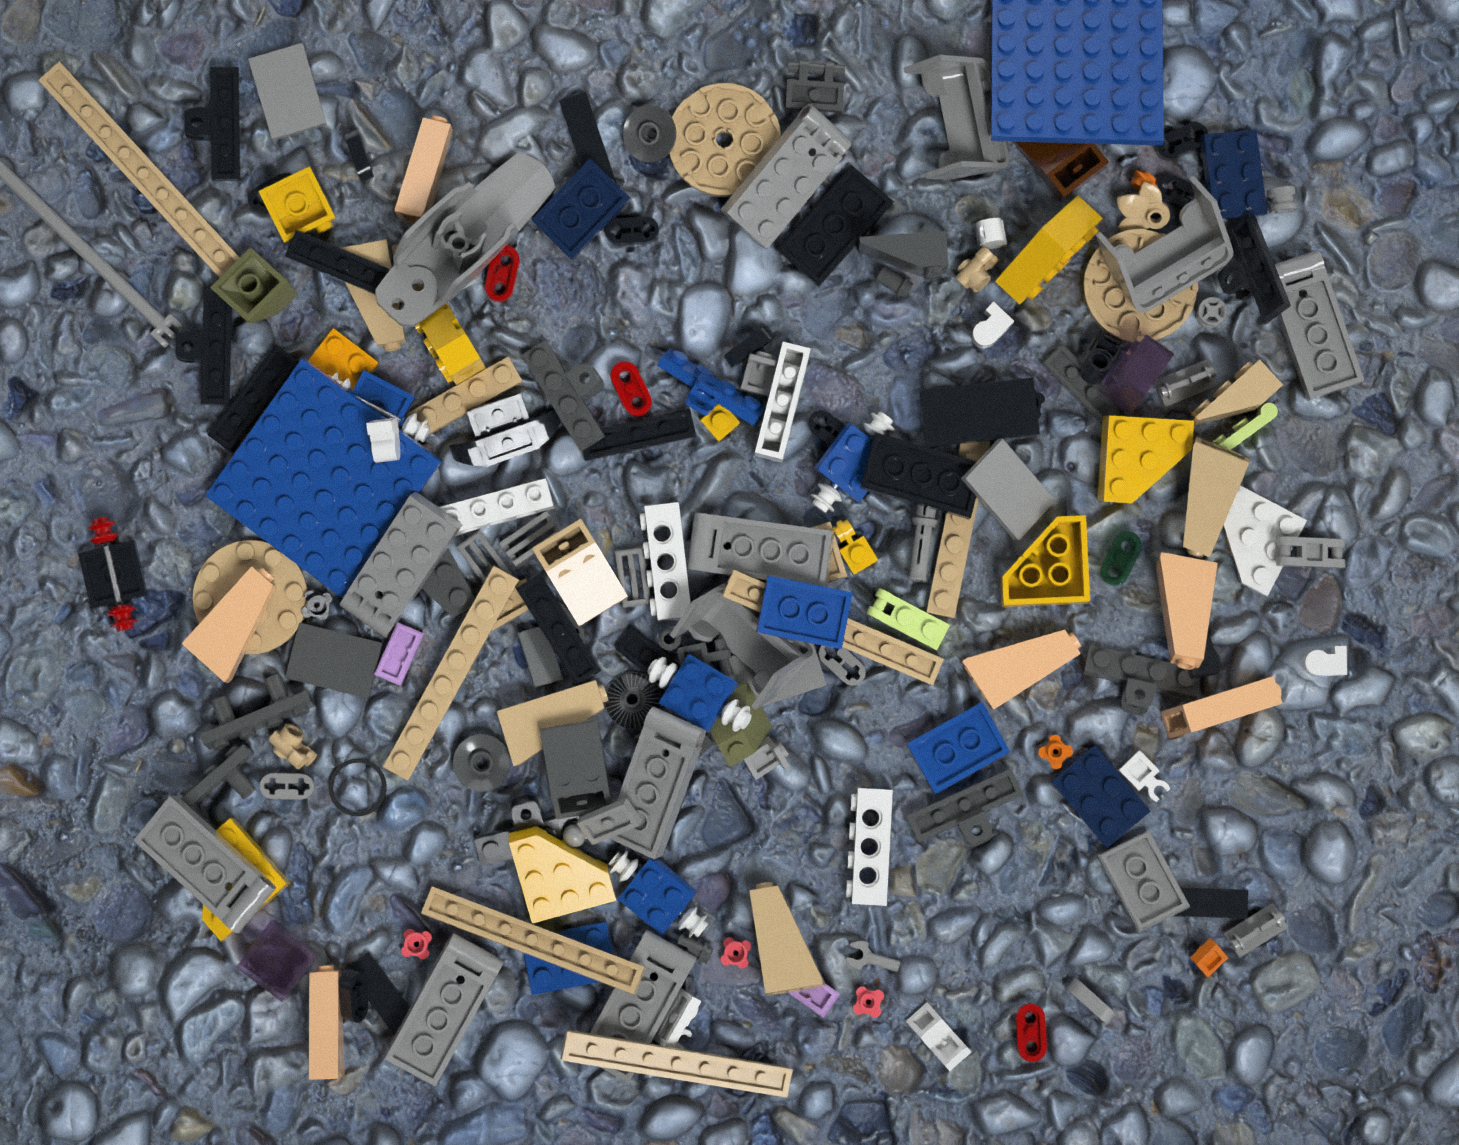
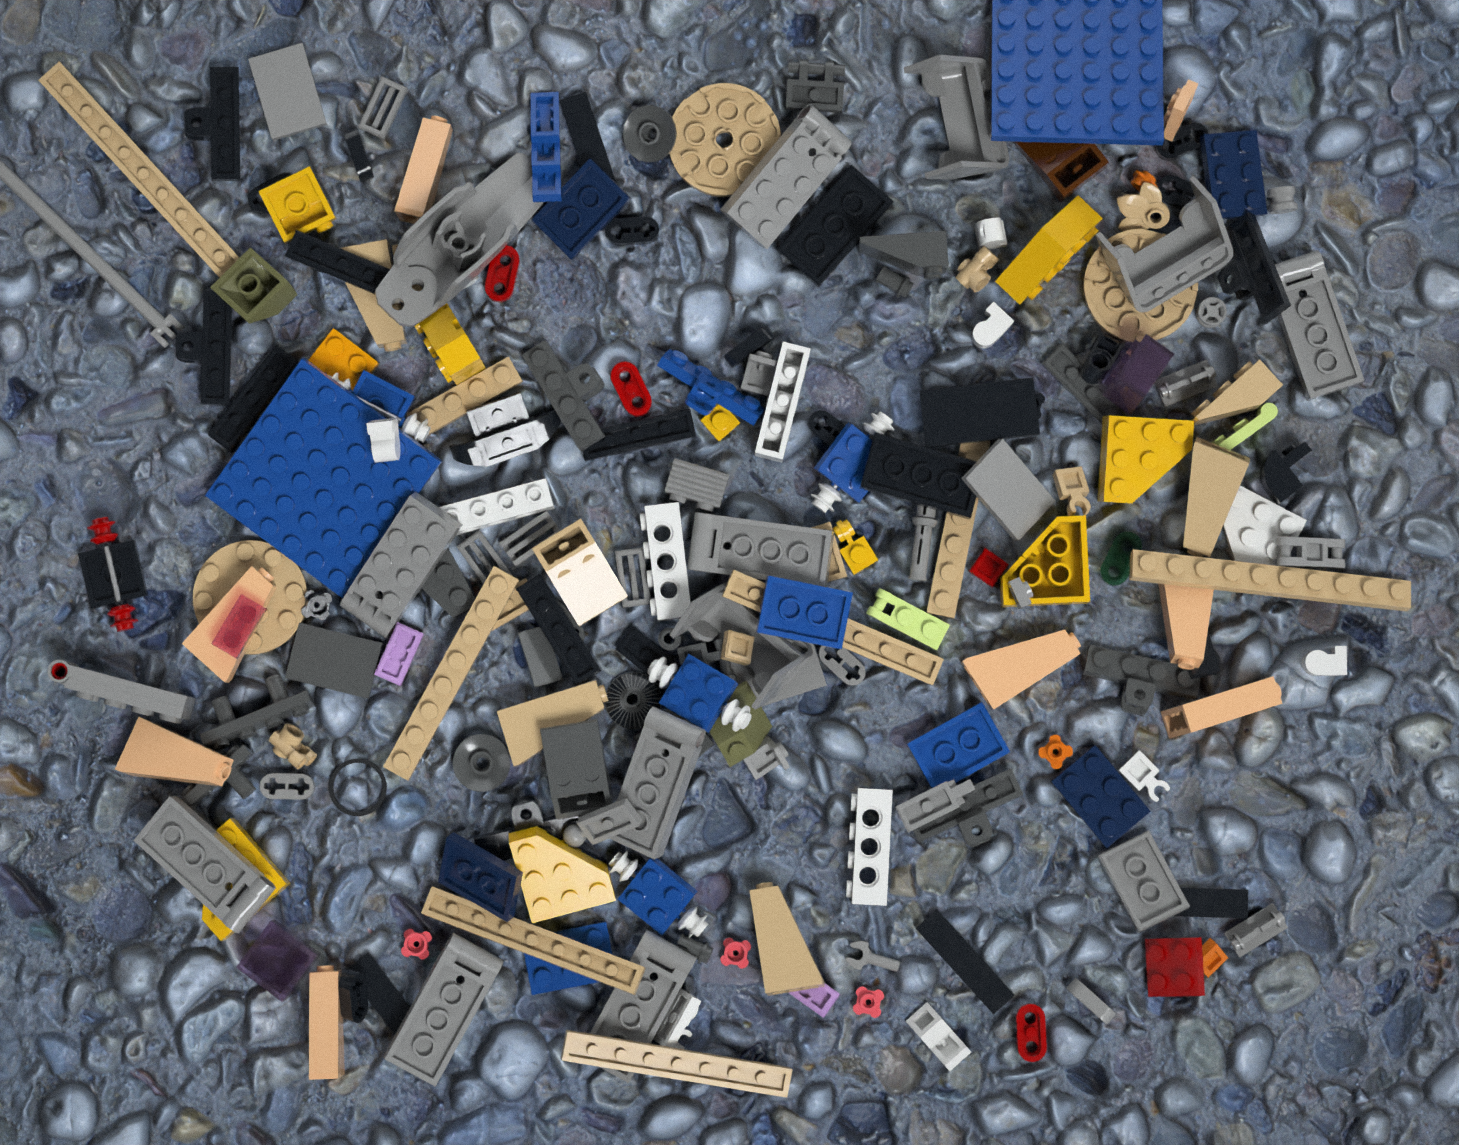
none -> light grey hinge [47,660,196,724]
none -> light nougat slope [115,717,234,786]
none -> clear pink plate [211,594,267,659]
none -> light grey tile [358,76,408,141]
none -> dark blue plate [438,832,523,922]
none -> blue slope [530,92,562,202]
none -> light grey brick [665,458,729,512]
none -> tan tile [720,630,754,666]
none -> light grey hinge [895,779,975,833]
none -> black tile [916,909,1014,1015]
none -> red tile [969,548,1009,588]
none -> light grey plate [1007,577,1033,610]
none -> tan plate [1052,466,1091,516]
none -> tan plate [1129,549,1411,611]
none -> red plate [1145,937,1205,997]
none -> light nougat plate [1164,79,1198,142]
none -> black brick [1260,442,1312,505]

